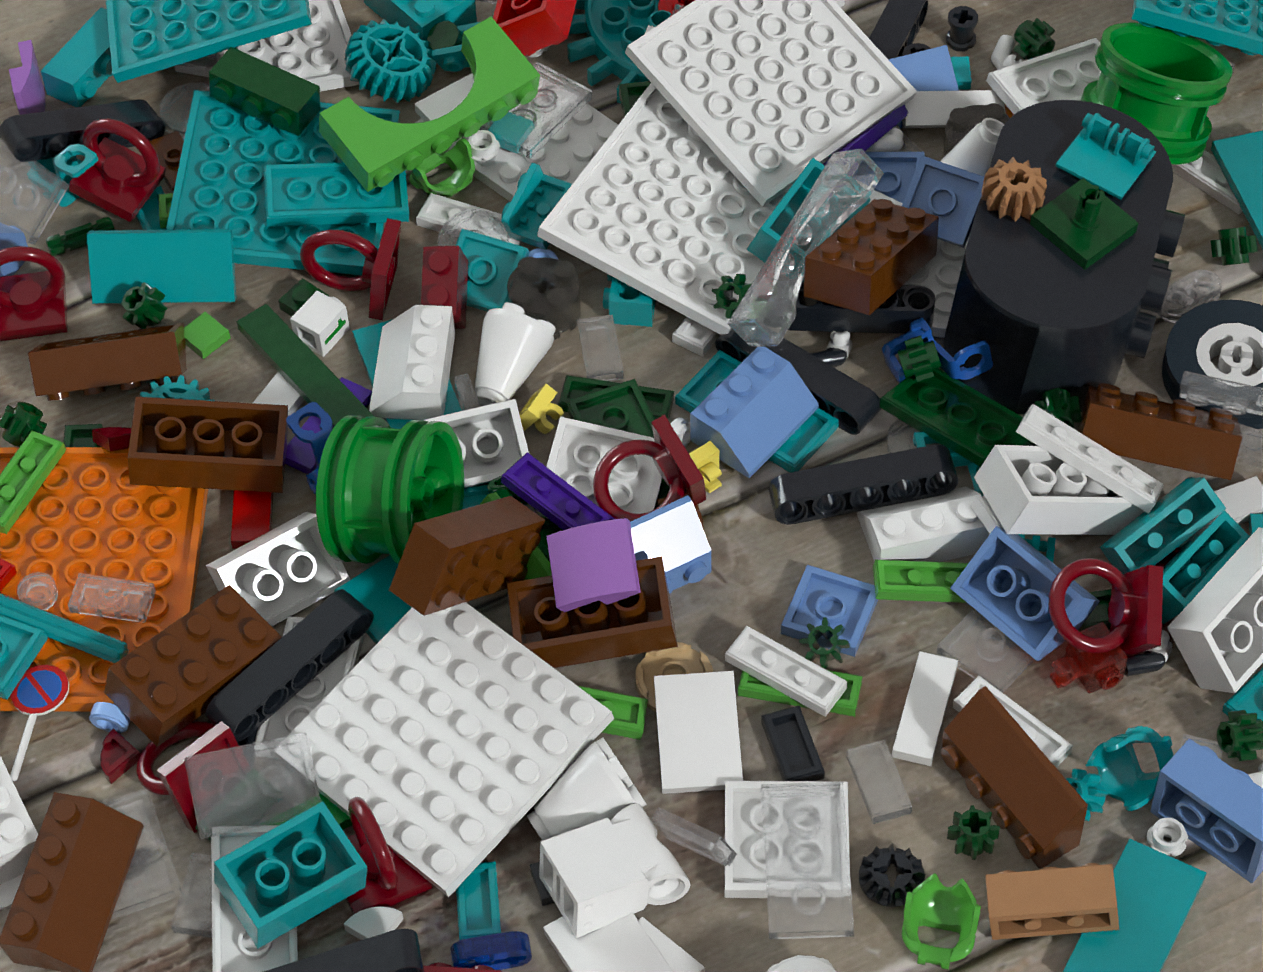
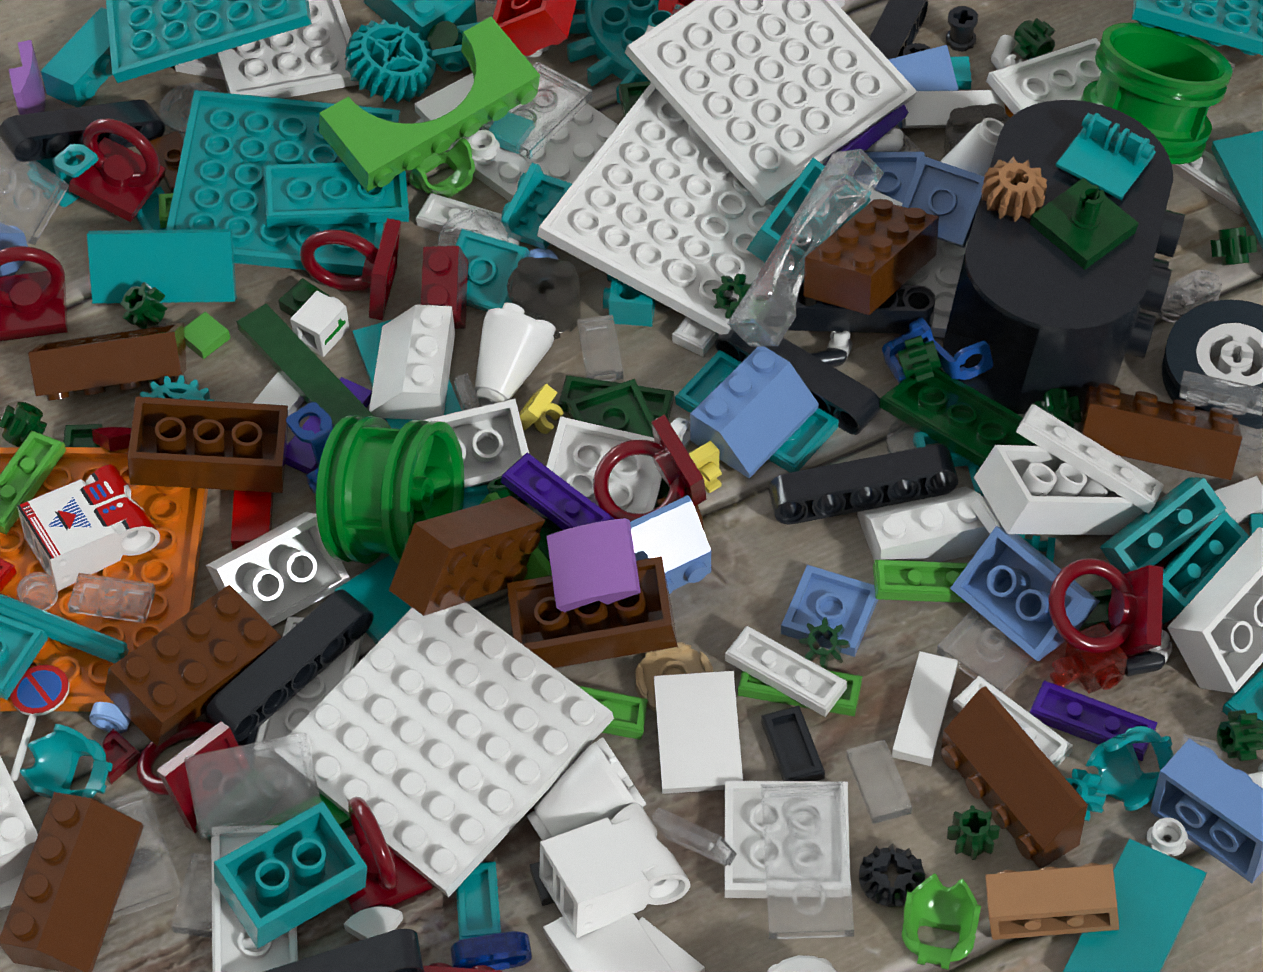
dark green axle [46,217,115,256] -> none
dark green brick [209,47,320,136] -> none
none -> white piece [17,464,160,591]
none -> teal helmet [20,724,113,799]
none -> dark purple tile [1029,680,1157,761]

